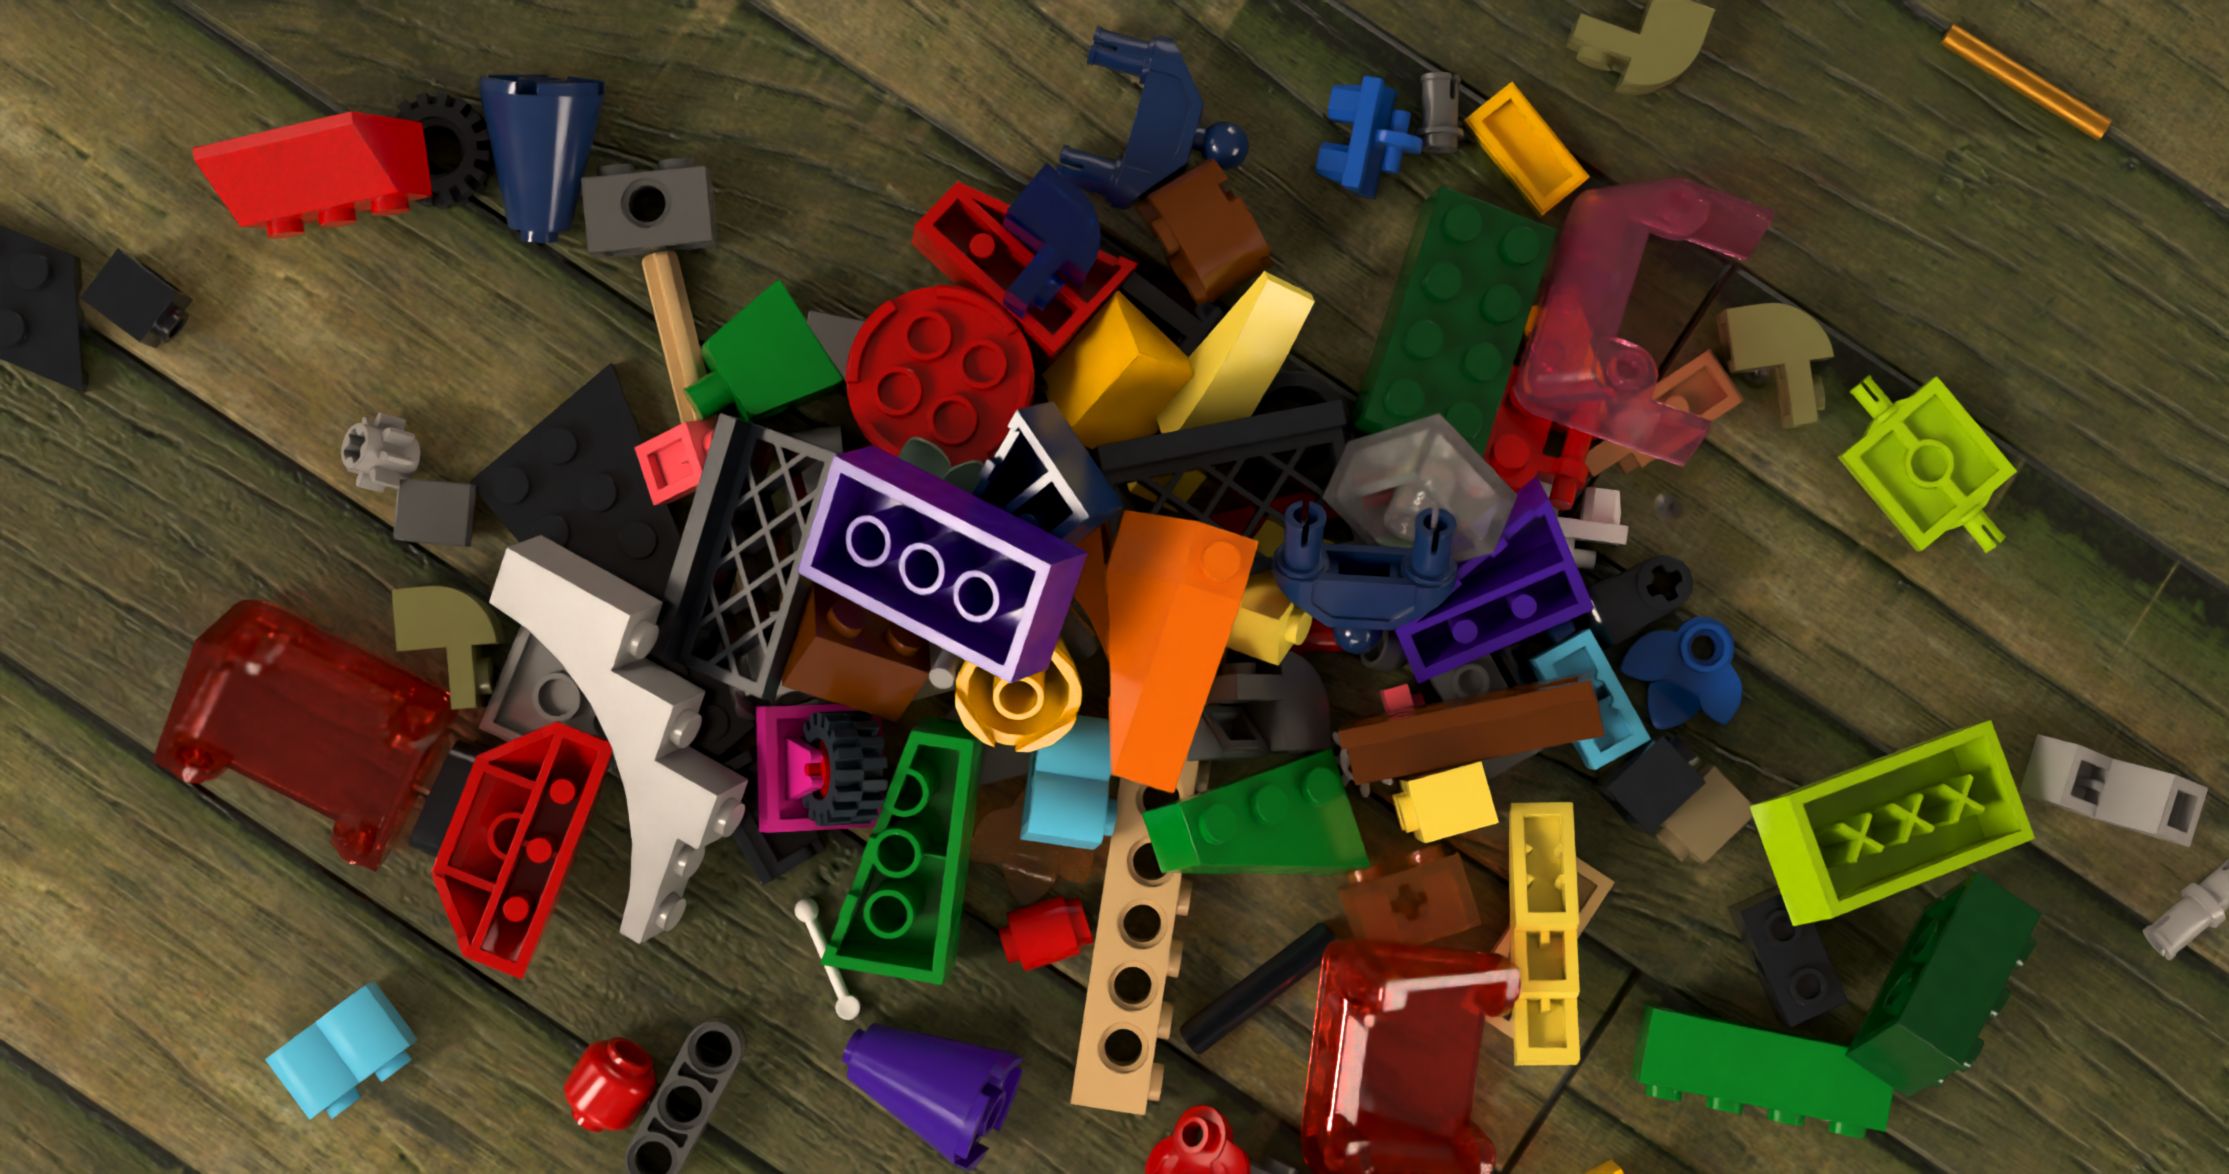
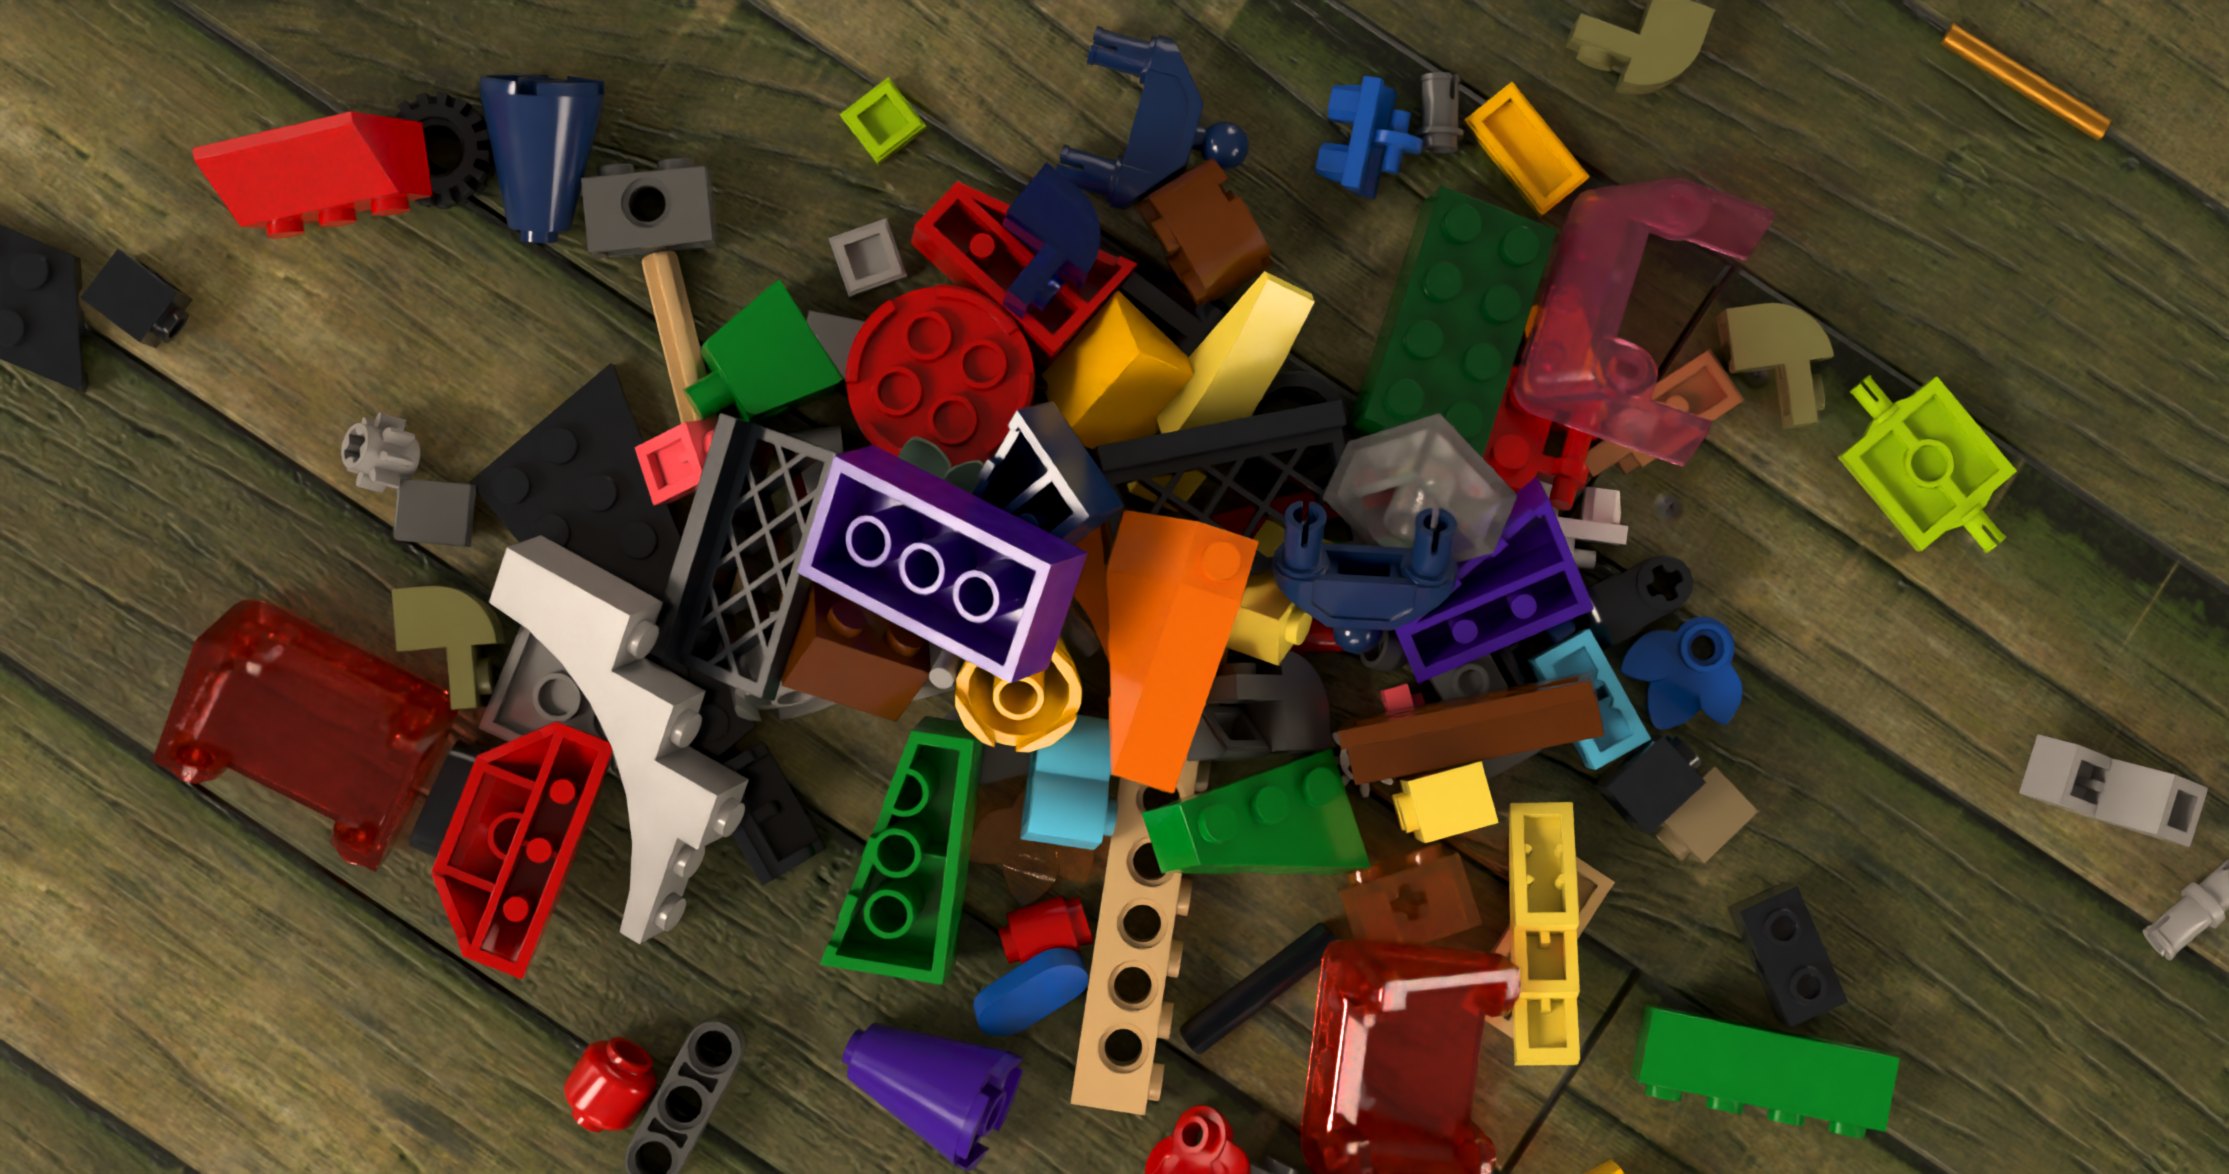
medium azure brick [265,980,418,1120] -> none
plate [756,704,888,833] -> none
white hinge [794,898,861,1020] -> none
lime brick [1749,720,2035,926] -> none
dark green brick [1845,871,2041,1097] -> none
none -> light grey tile [828,218,908,299]
none -> lime tile [840,77,927,166]
none -> blue tile [973,948,1089,1036]

